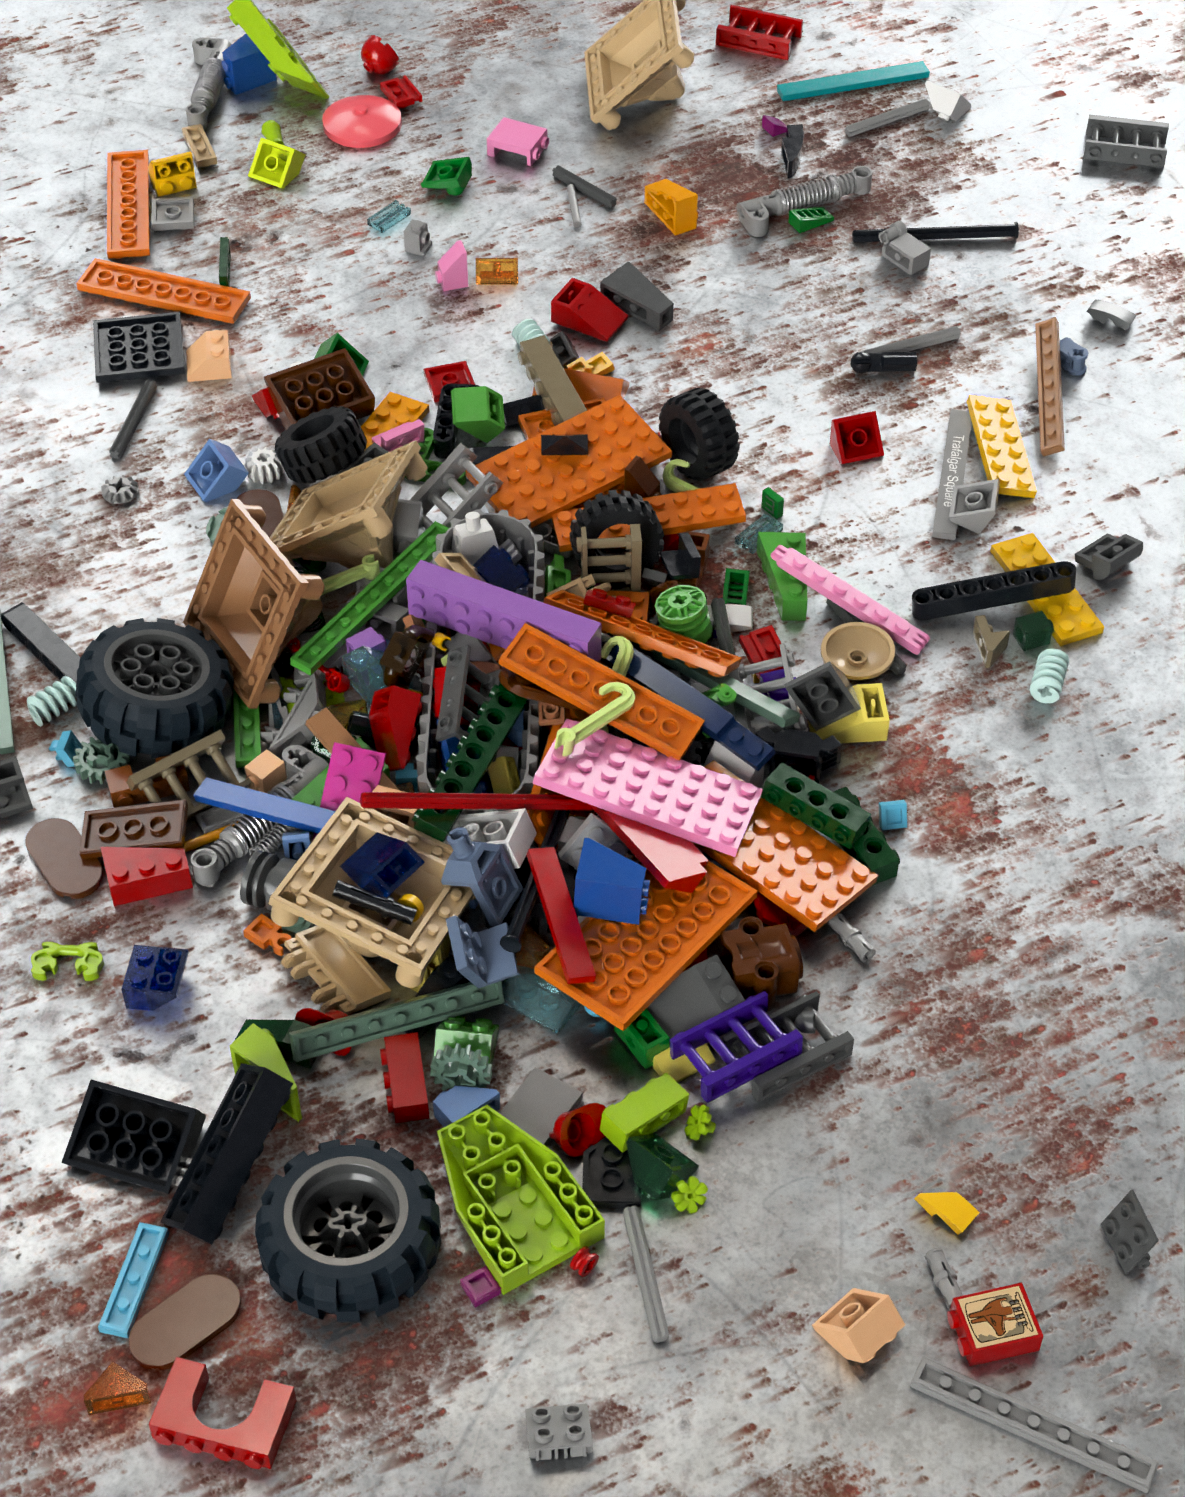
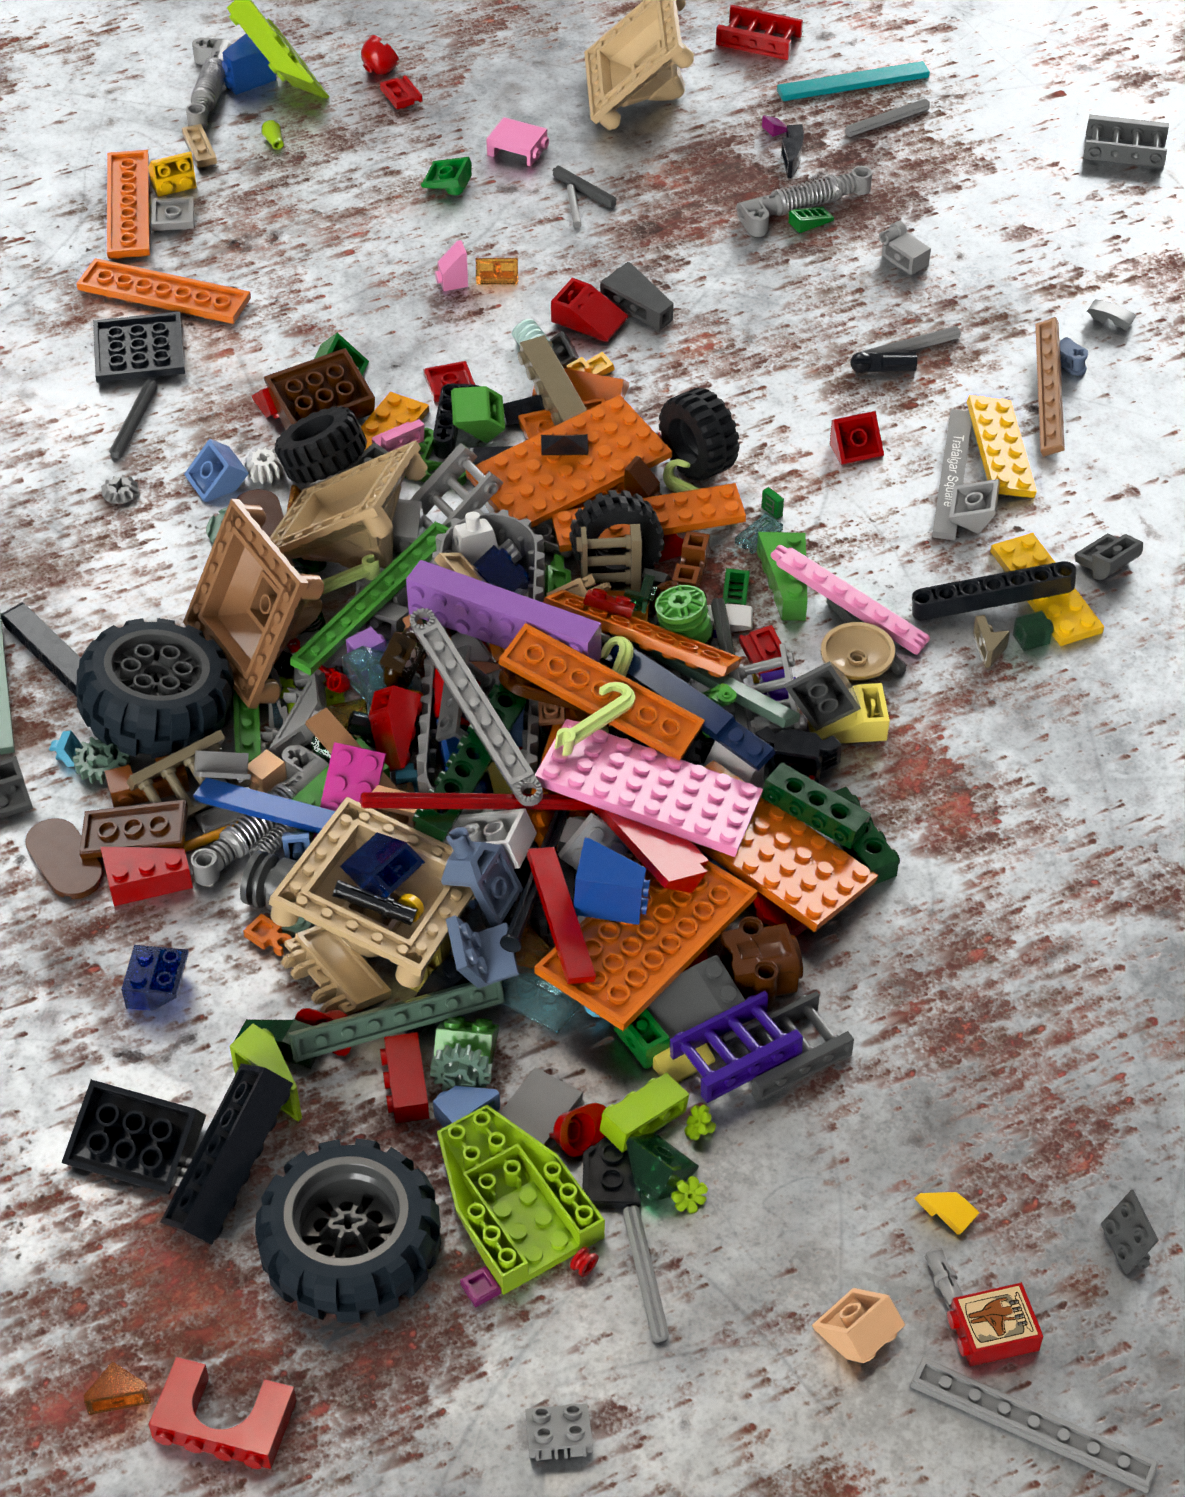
light aqua piece [27,676,77,727] -> none
lime helmet [31,942,104,981] -> none
medium azure tile [98,1222,169,1338] -> none
tile [128,1274,241,1370] -> none
light nougat slope [186,330,232,382] -> none
dark green tile [219,237,231,287] -> none
neon yellow slope [248,138,306,189] -> none
coral dish [322,95,402,148] -> none
clear light blue tile [367,200,411,233] -> none
light grey brick [403,219,432,256] -> none
light orange wedge [644,179,698,236] -> none
black panel [660,533,701,580] -> none
dark grey hinge [795,1011,816,1033] -> none
light grey pin [828,913,876,962] -> none
black axle [852,222,1019,243] -> none
medium azure tile [879,800,907,830] -> none
white slope [925,81,972,122] -> none
light aqua piece [1029,649,1070,703] -> none
none -> light grey panel [194,750,251,780]
none -> light grey plate [409,608,543,806]
none -> clear green bracket [624,574,657,613]

